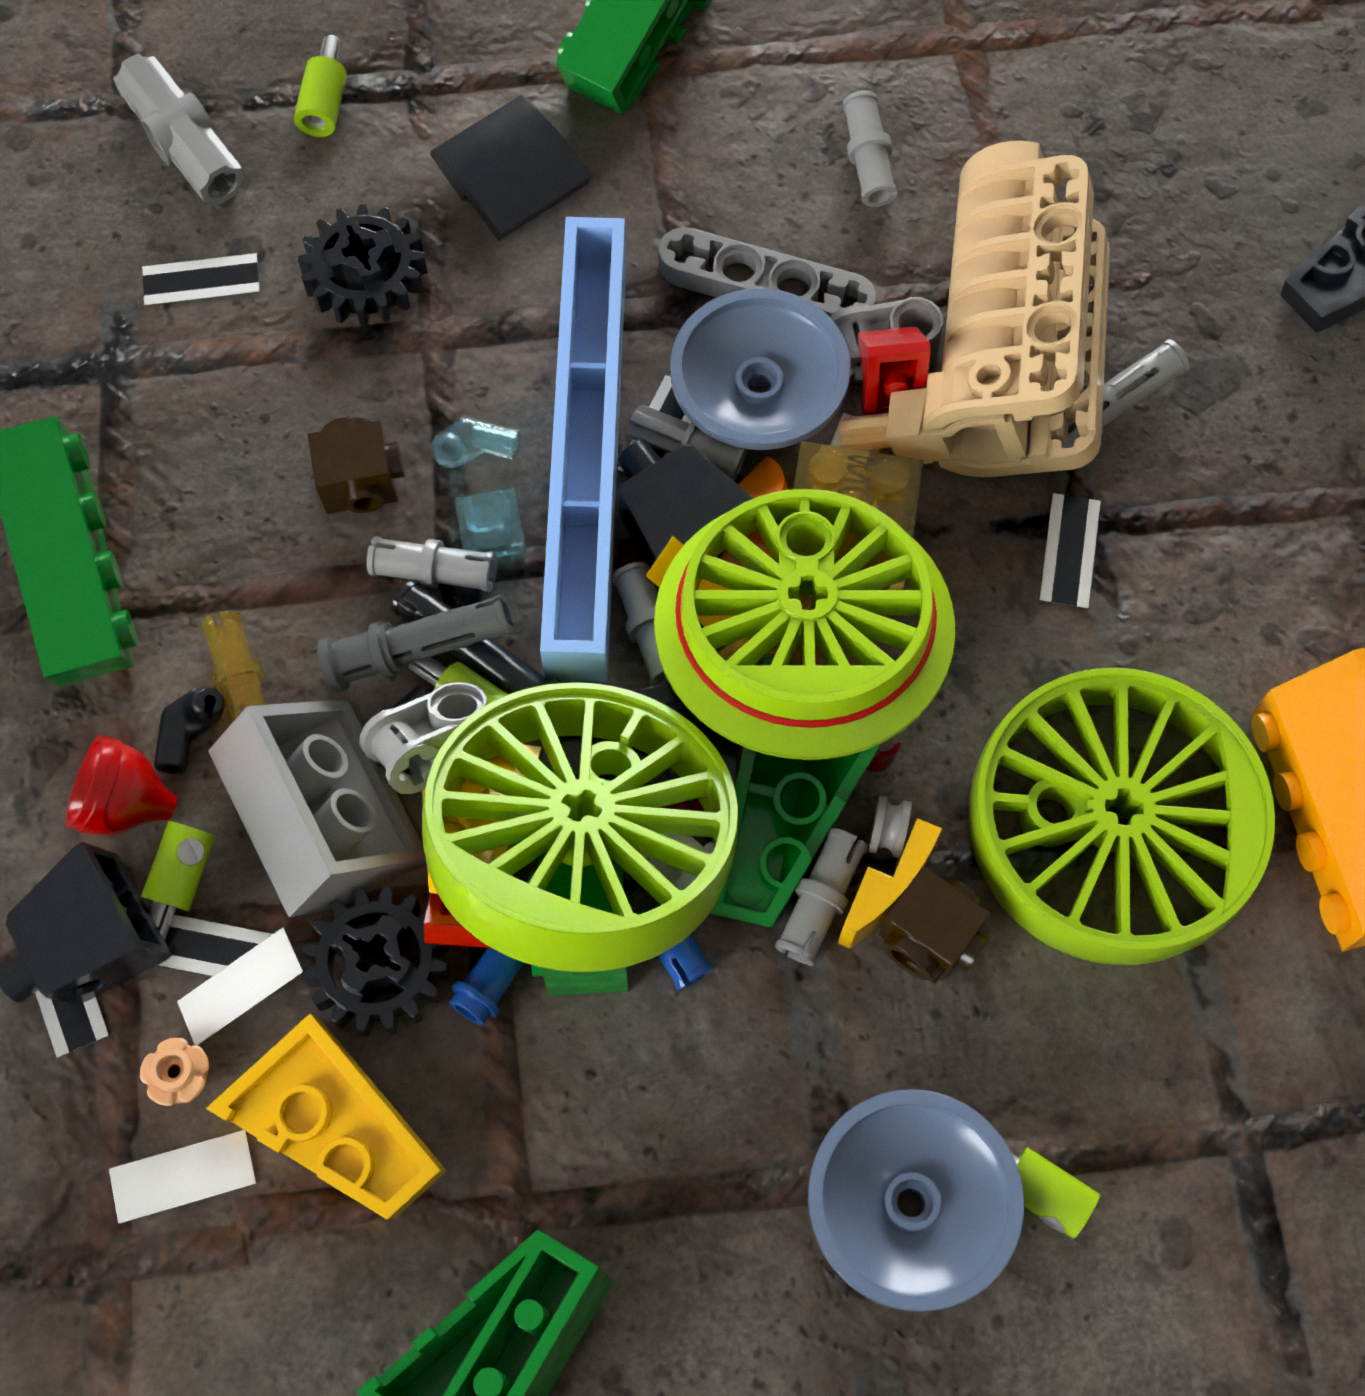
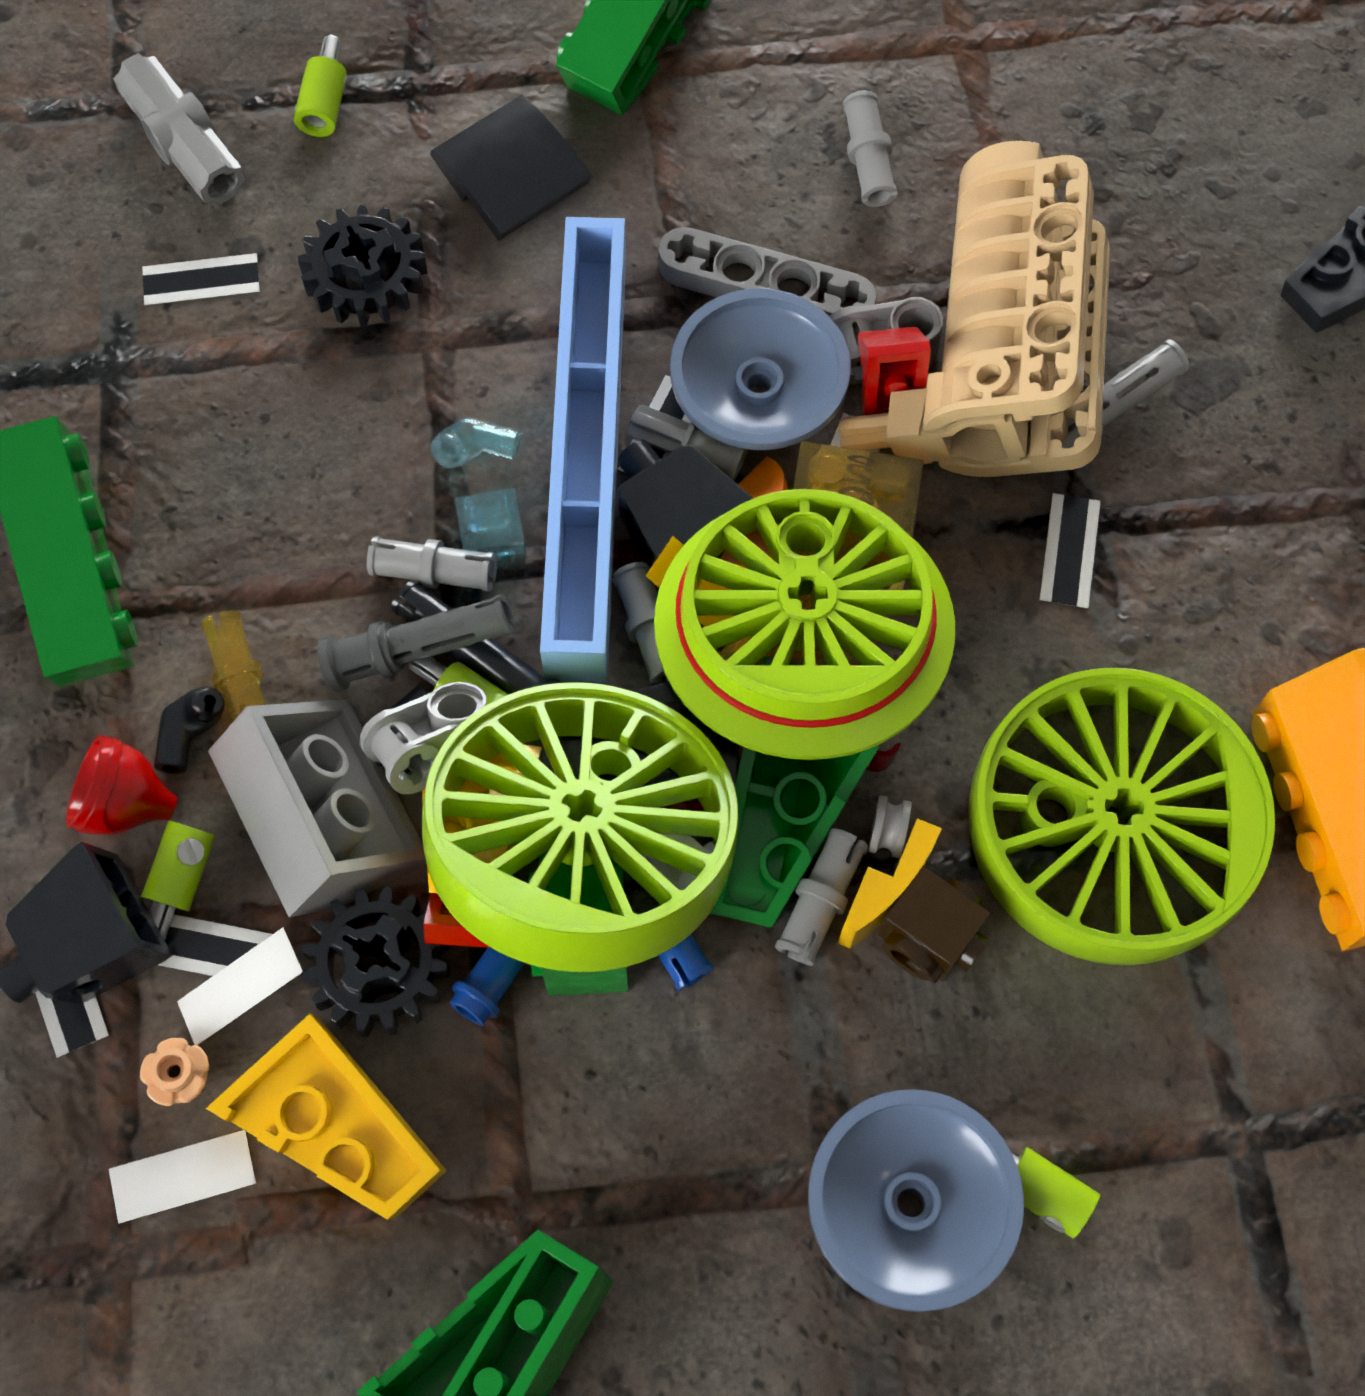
dark brown brick [307,416,405,514] -> none

